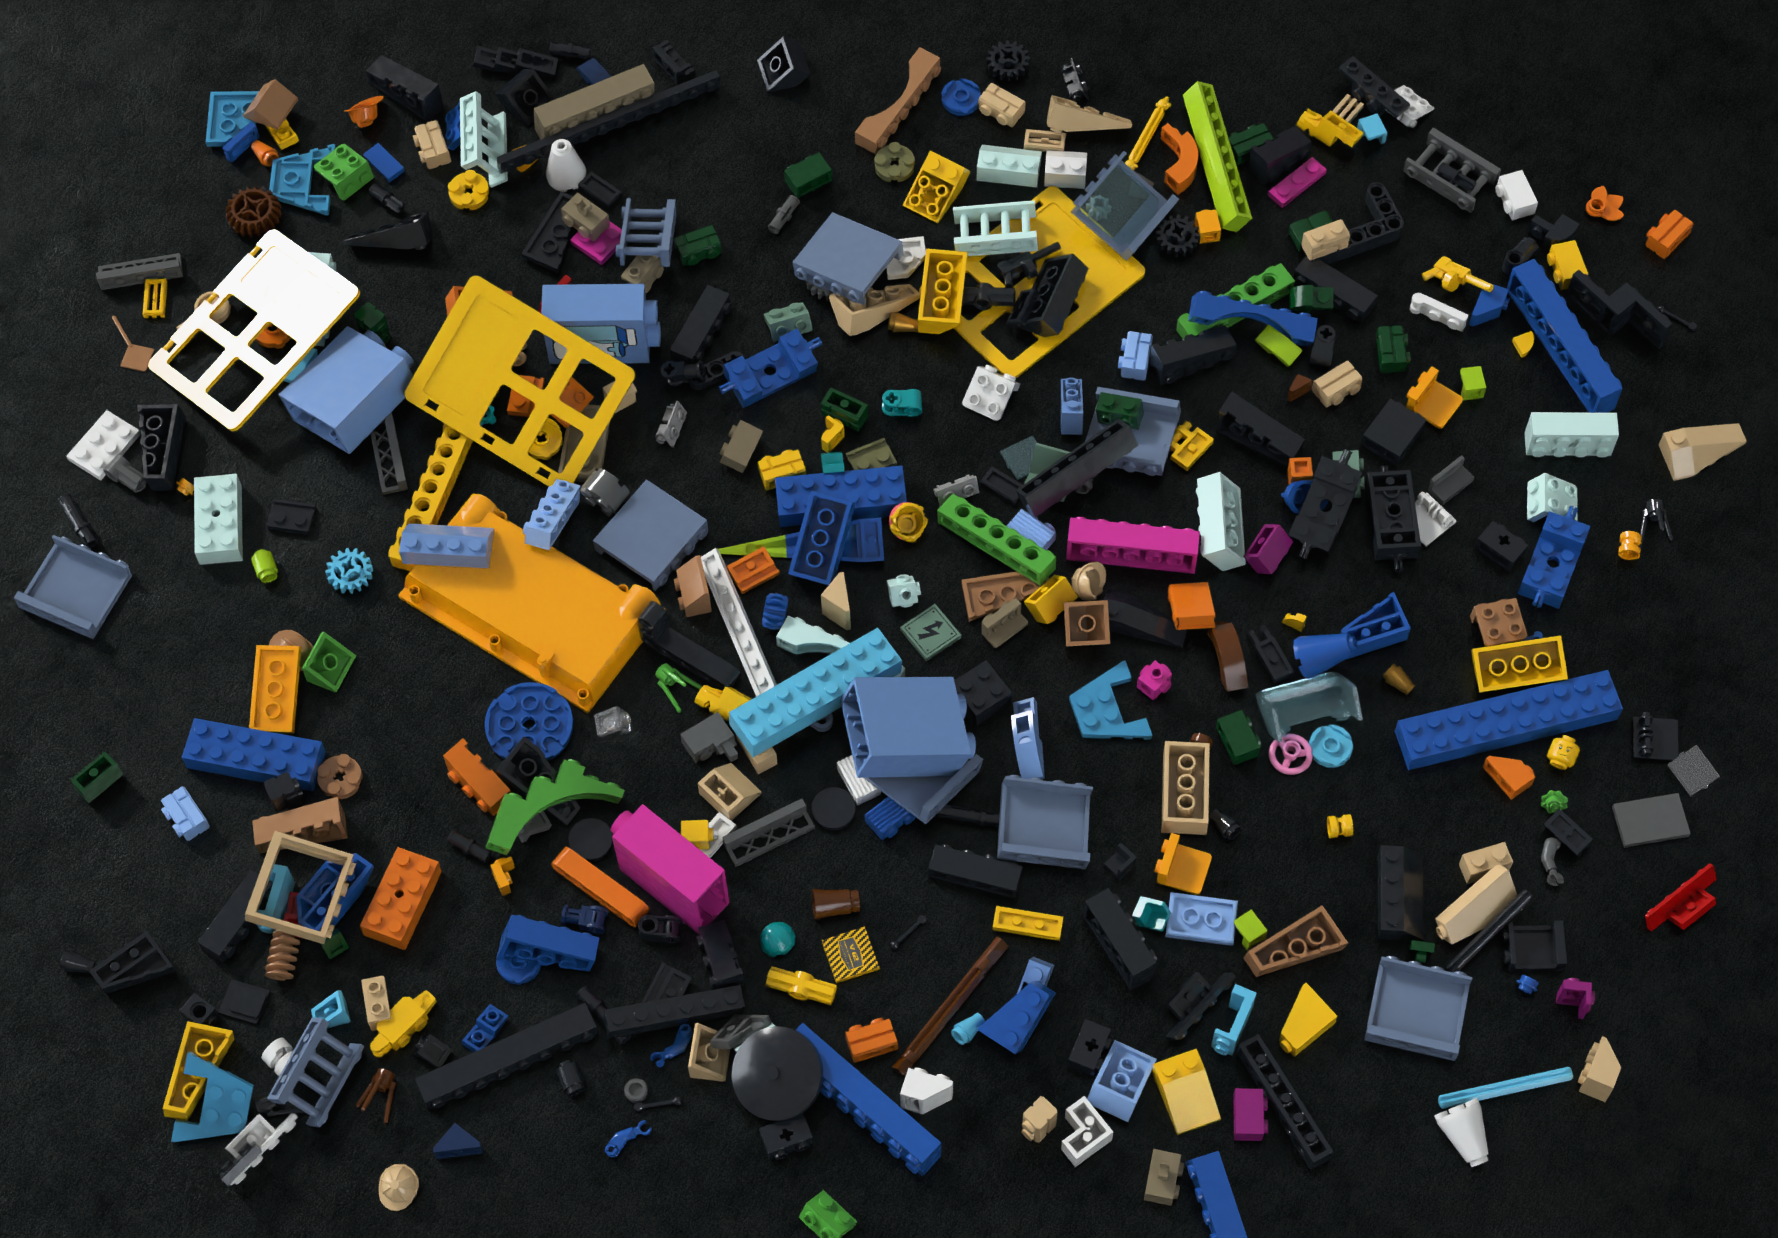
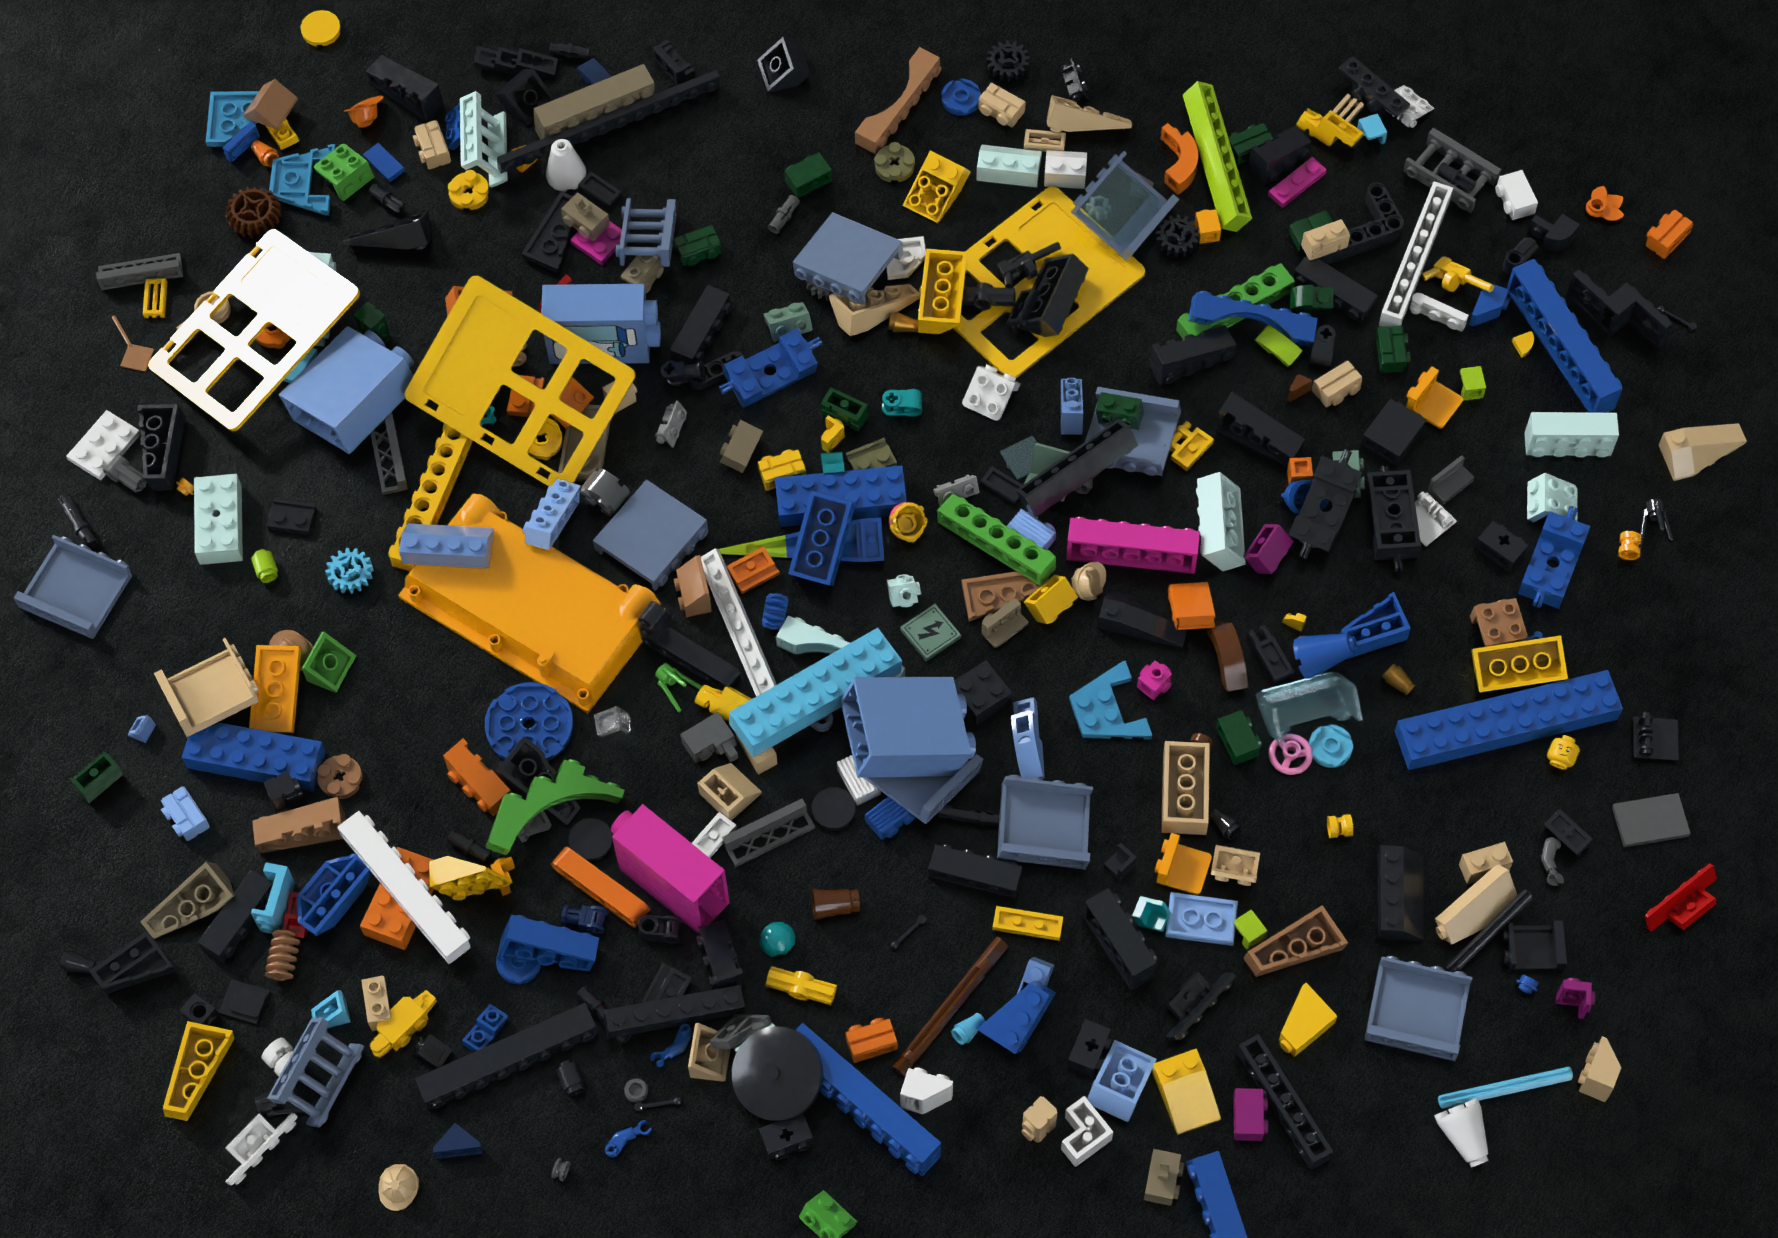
dark azure wing [171,1052,254,1142] -> none
black plate [220,1141,262,1186] -> none
tan window [245,831,356,944] -> none
dark green tile [320,928,349,960] -> none
reddish brown plant [355,1068,397,1123] -> none
yellow brick [681,820,714,850] -> none
tan slope [821,572,851,630] -> none
tile [822,927,879,984] -> none
light aqua fence [953,200,1038,257] -> none
medium nougat slope [1064,600,1110,646] -> none
light blue brick [1118,331,1153,381] -> none
yellow wheel [1125,96,1171,171] -> none
medium azure panel [1211,984,1257,1056] -> none
dark green tile [1409,940,1435,963] -> none
orange slope [1483,756,1535,800] -> none
bright green plant [1541,790,1568,813] -> none
yellow brick [1547,240,1588,290] -> none
clear piece [1668,745,1720,796] -> none
none -> medium blue slope [128,715,156,743]
none -> dark tan wedge [141,862,235,939]
none -> tan panel [154,638,259,737]
none -> yellow tile [301,10,341,46]
none -> white brick [337,811,471,964]
none -> yellow slope [429,856,512,900]
none -> dark grey bush [551,1158,570,1182]
none -> tan bracket [1211,845,1260,886]
none -> white brick [1379,182,1453,327]

